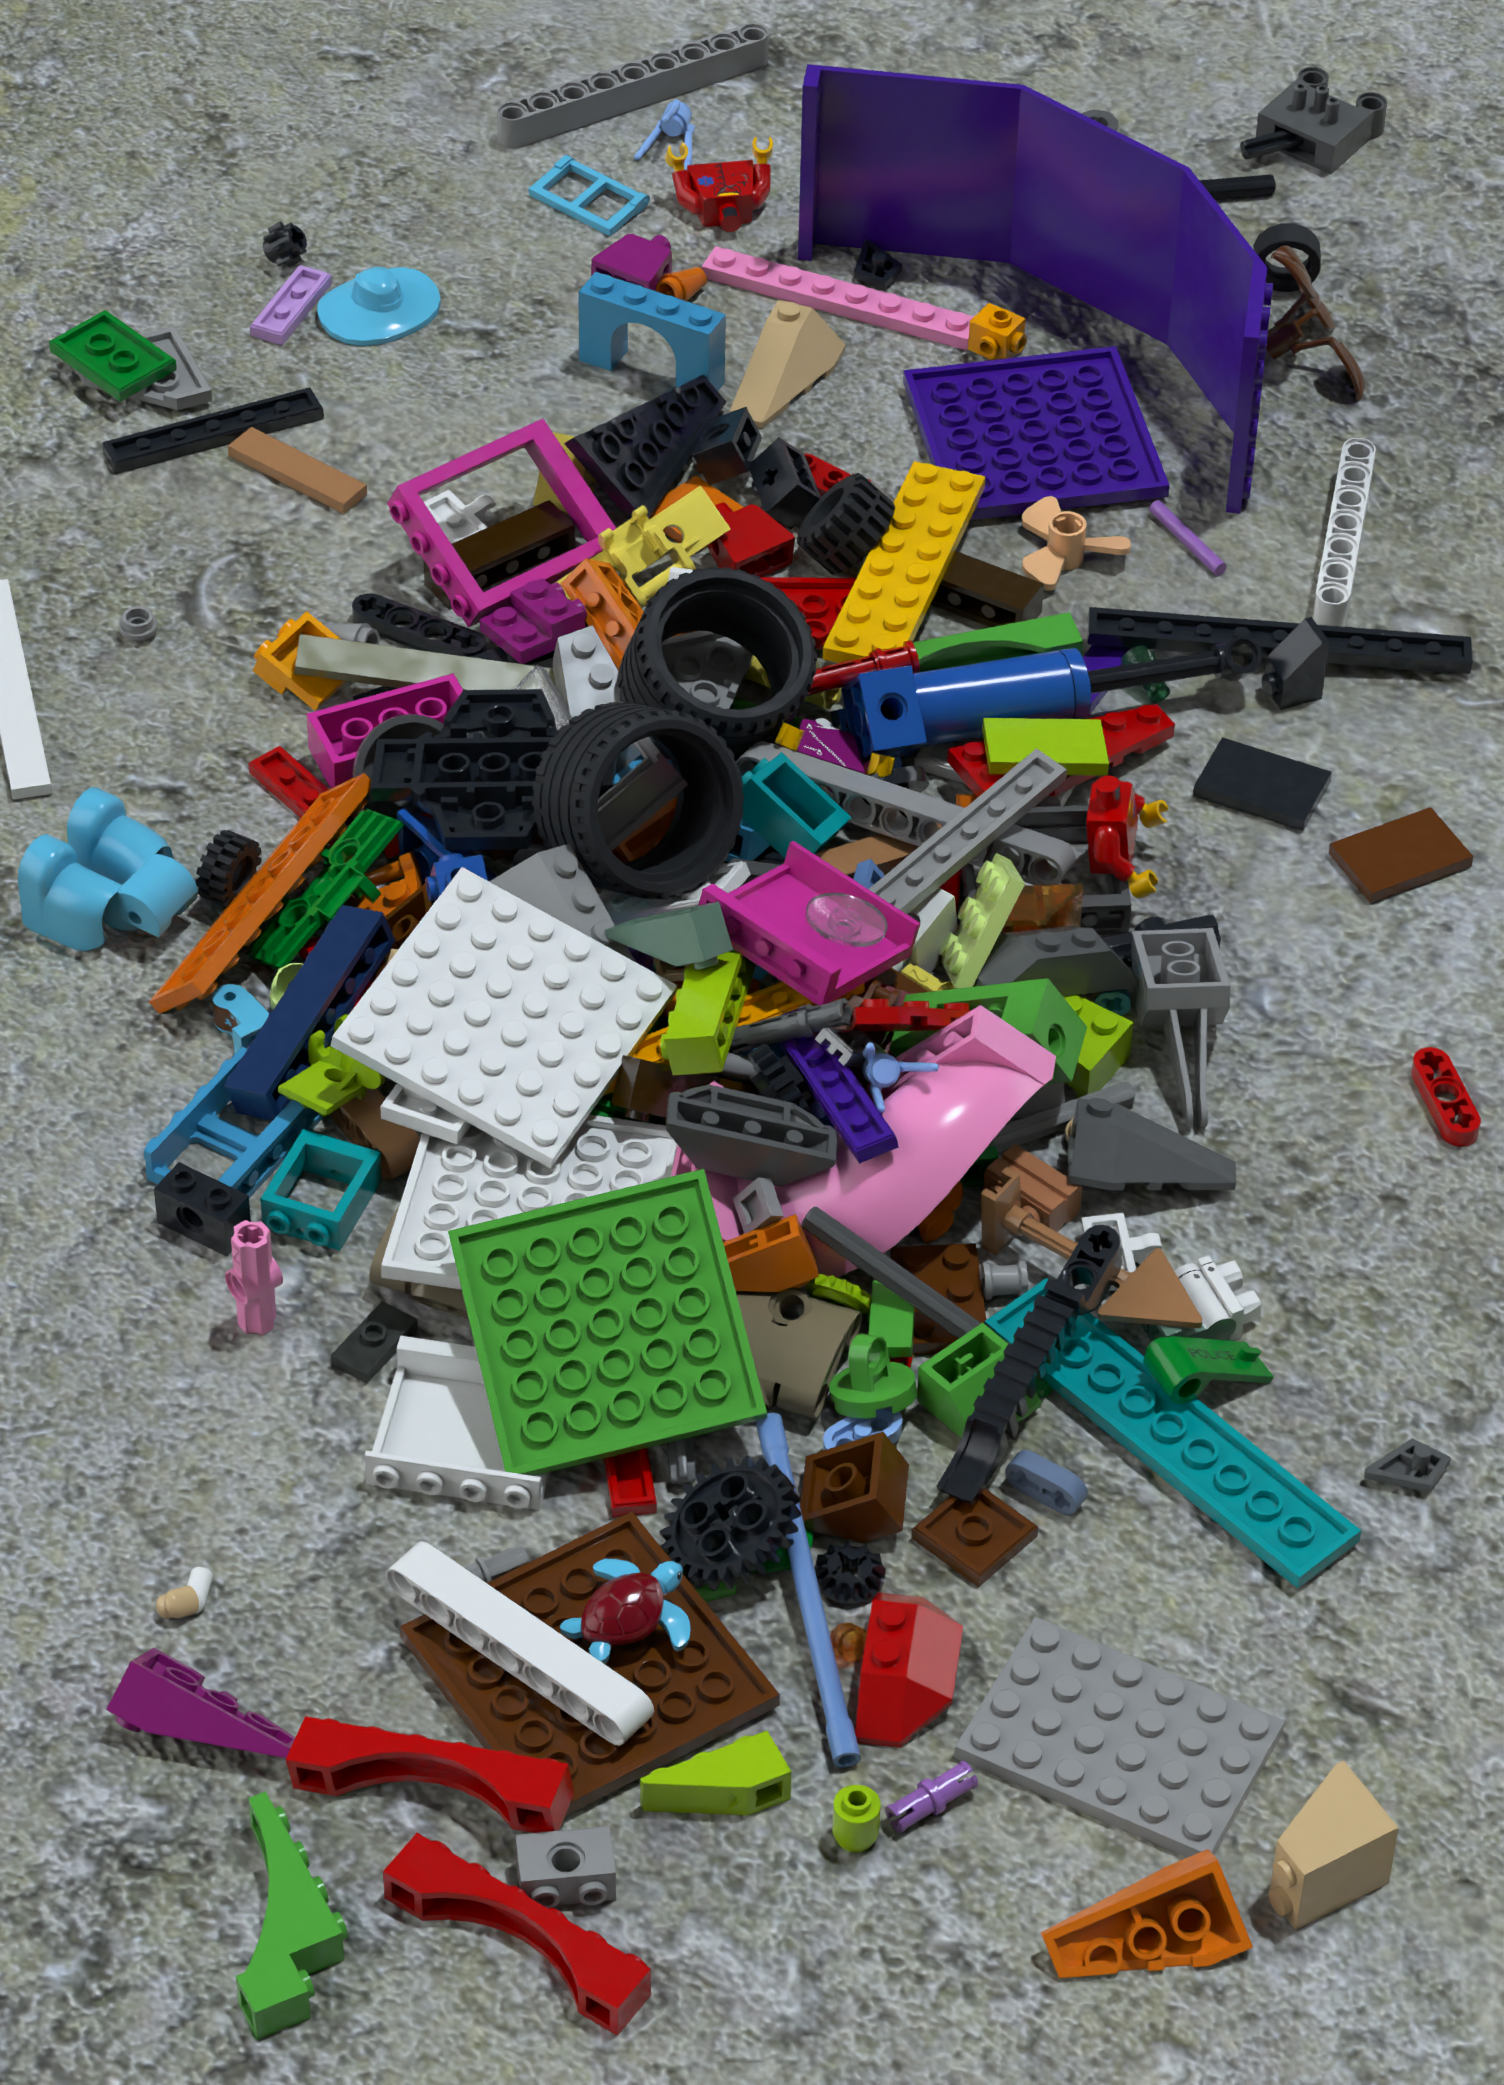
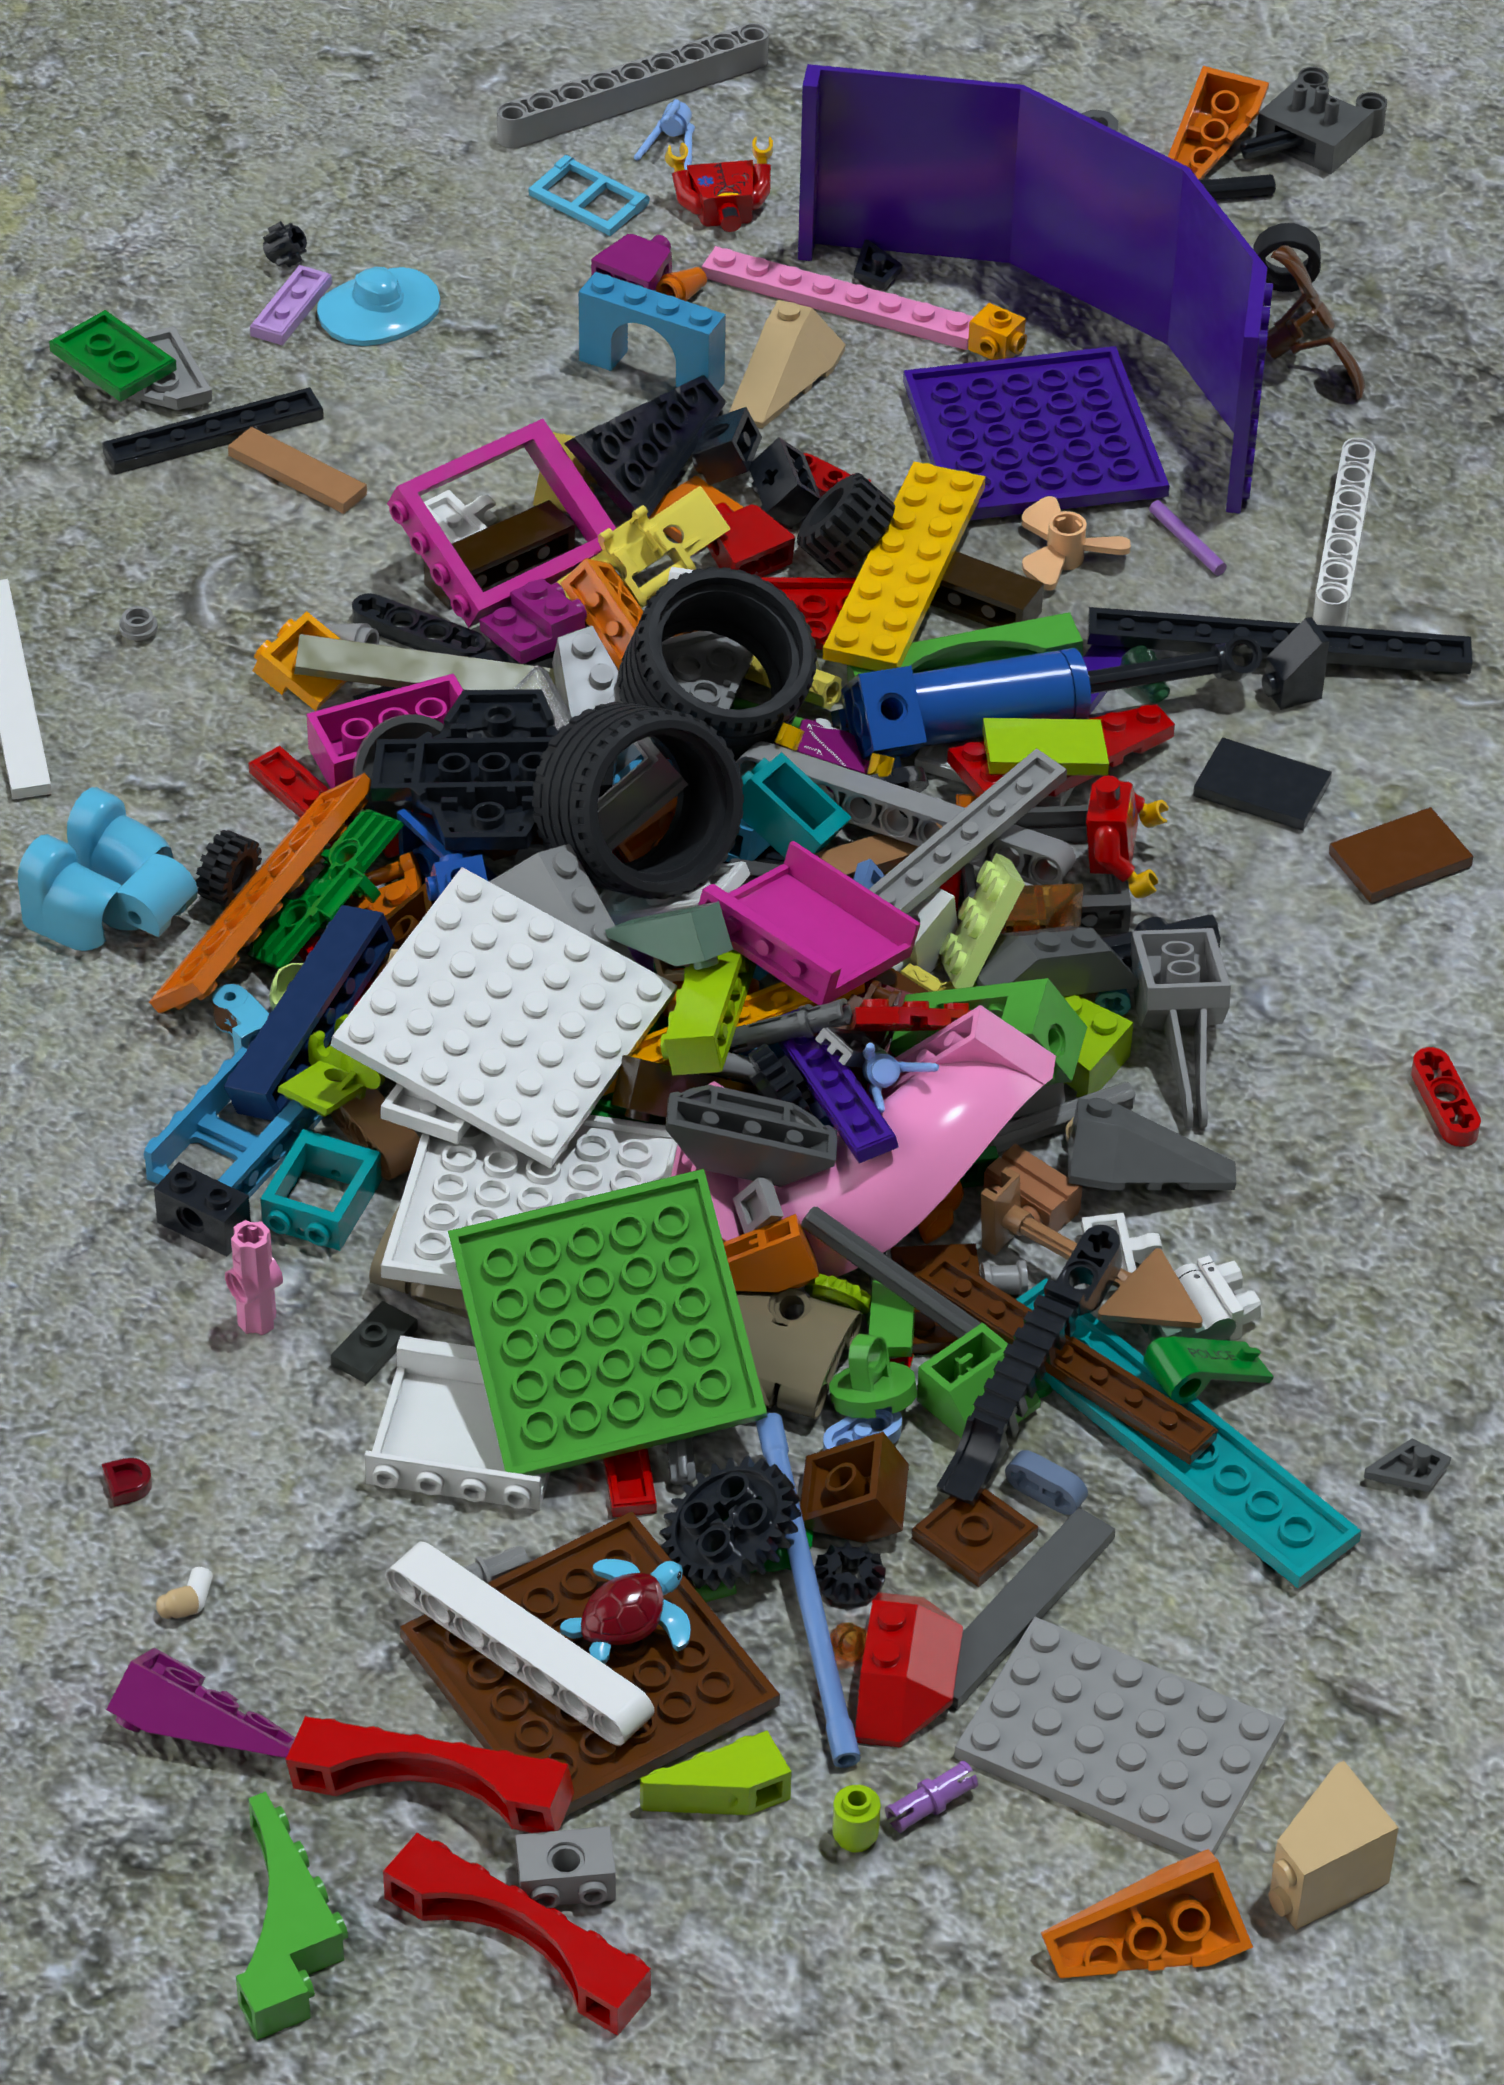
clear dish [805,893,887,947] -> none
red pin [806,640,920,697] -> none
none -> dark red tile [102,1458,152,1507]
none -> reddish brown tile [917,1253,1218,1465]
none -> dark grey tile [951,1507,1116,1709]
none -> orange wedge [1168,66,1269,180]

